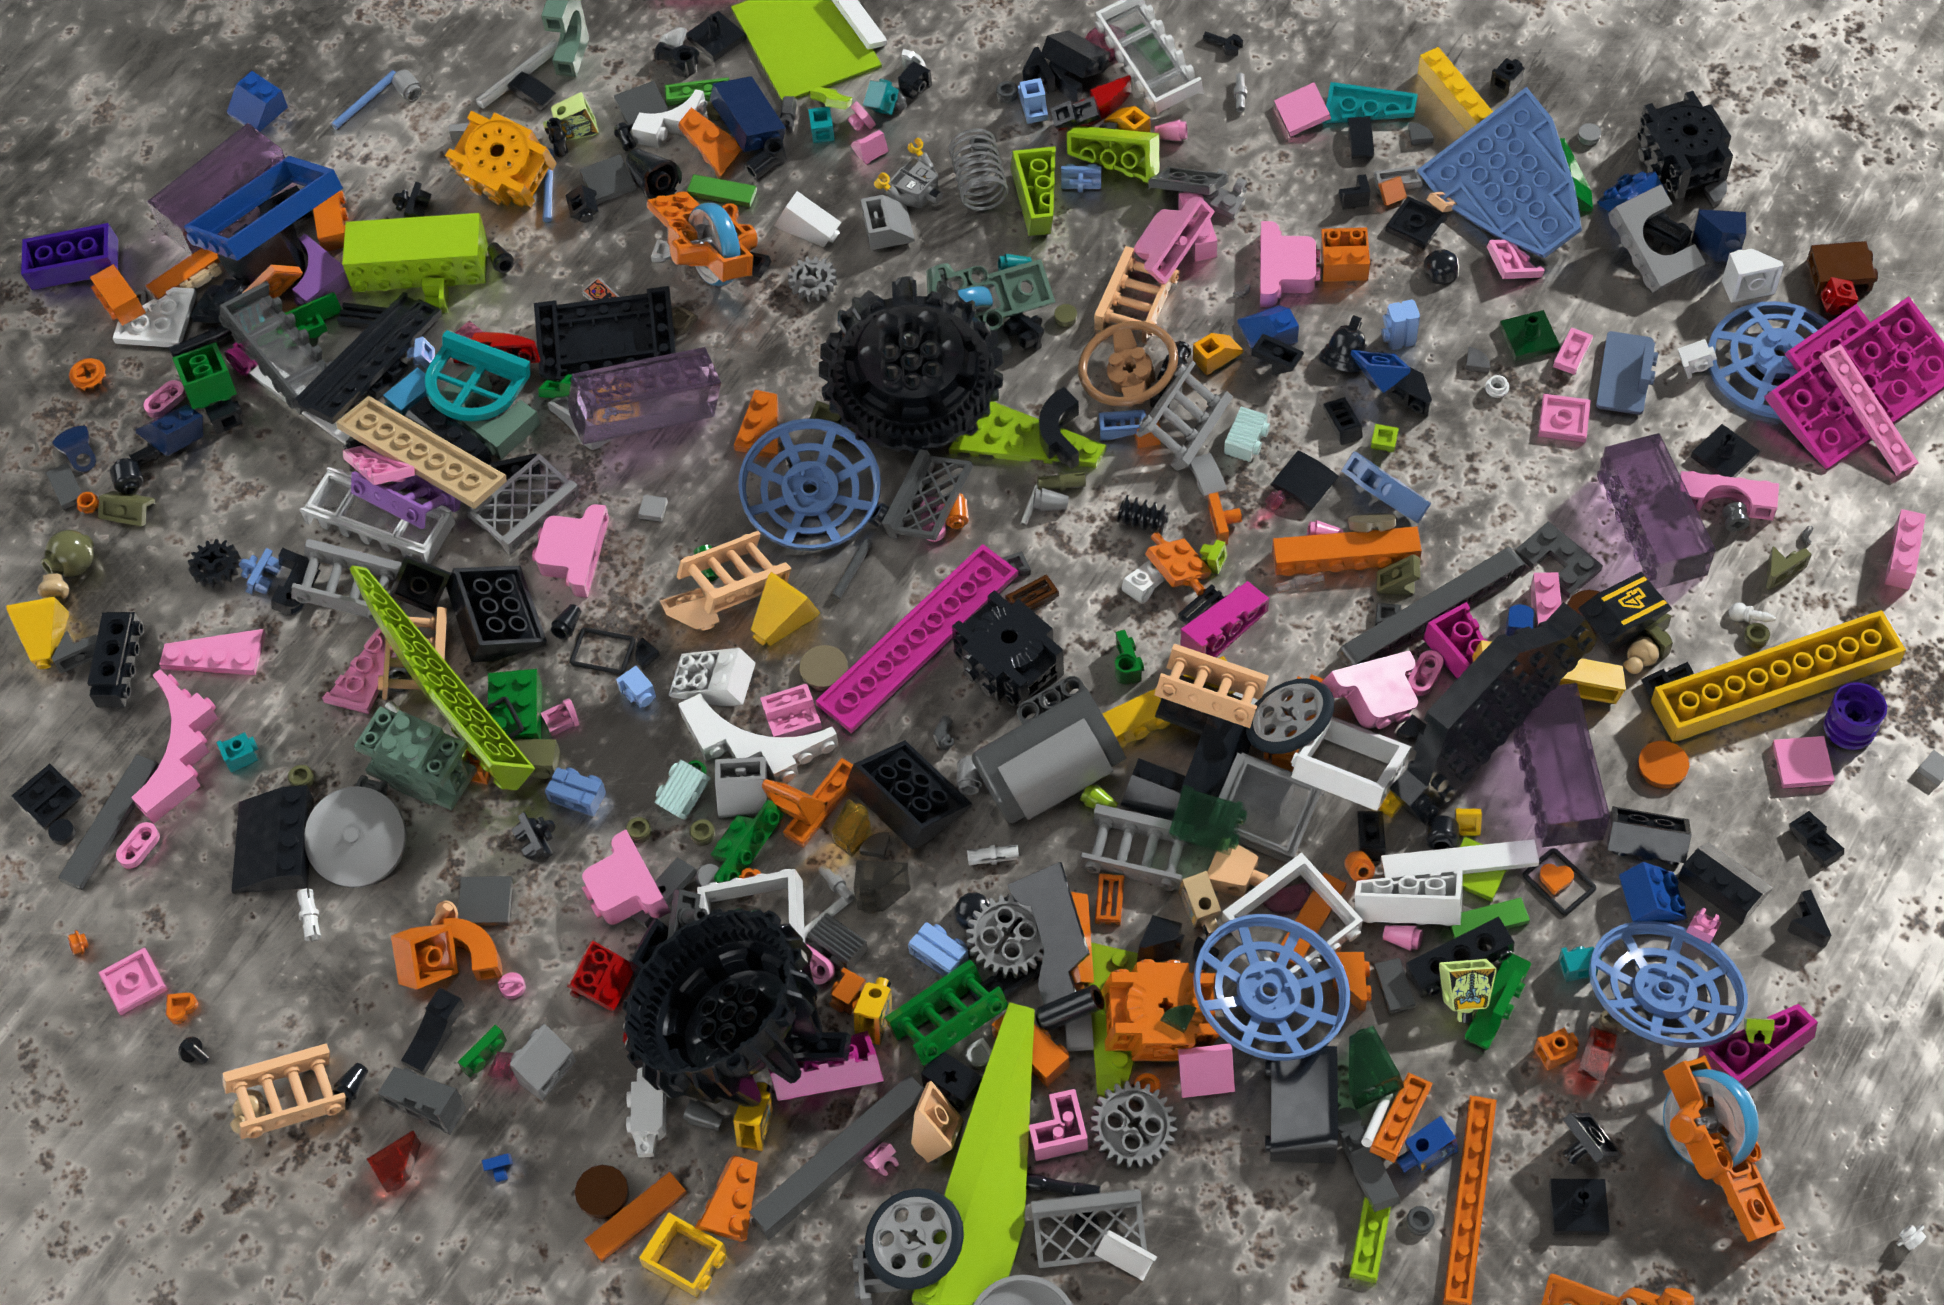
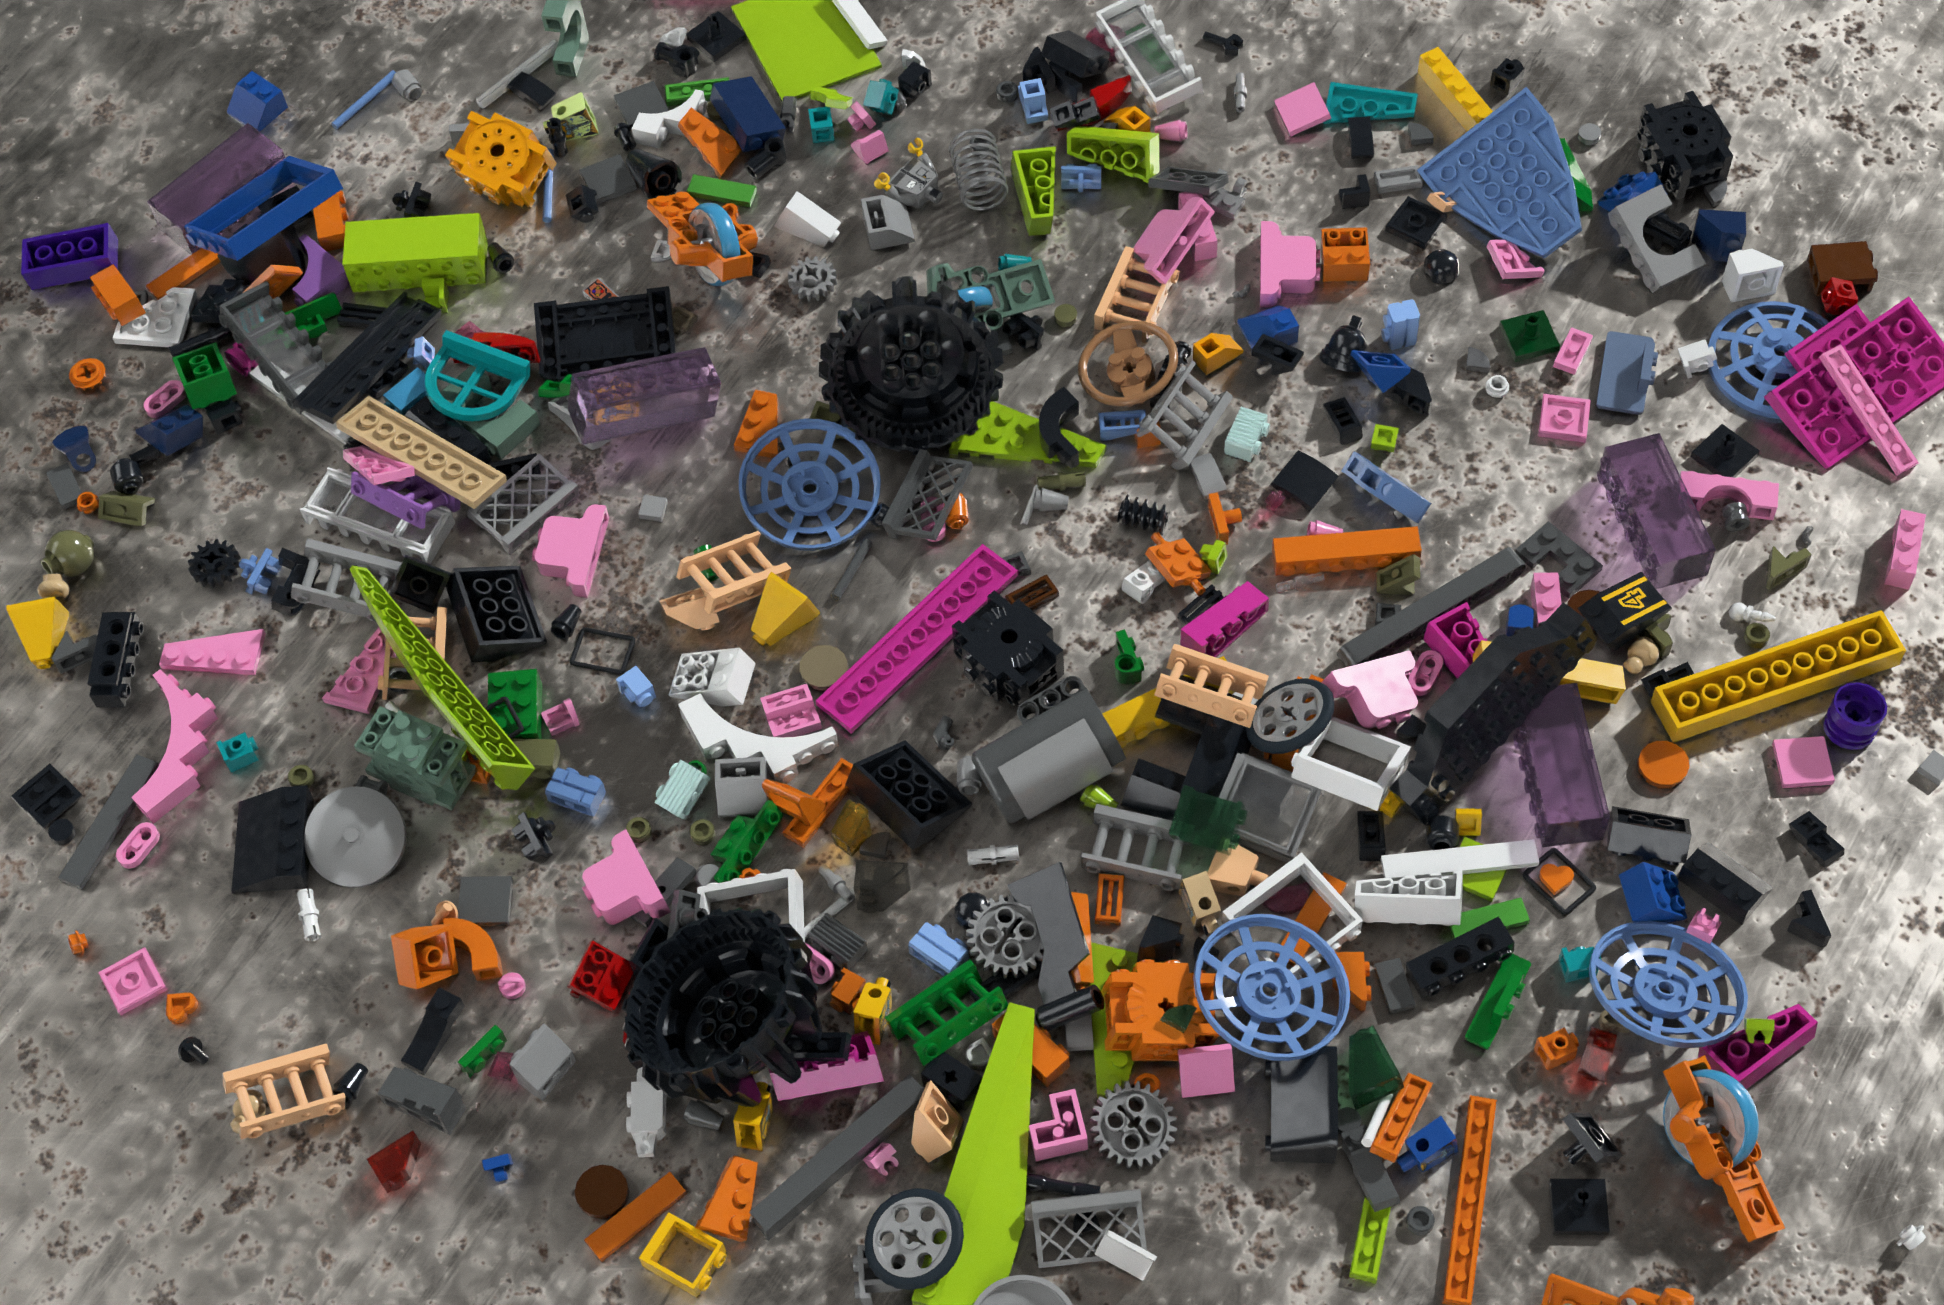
tan axle [179,263,222,289] -> none
black tile [635,637,660,671] -> none
orange brick [1344,851,1375,881] -> none
dark tan tile [1348,513,1396,532] -> none
orange tile [1378,176,1407,205] -> none
bright pink cone [1383,925,1423,951] -> none
torso [1439,959,1496,1023] -> none

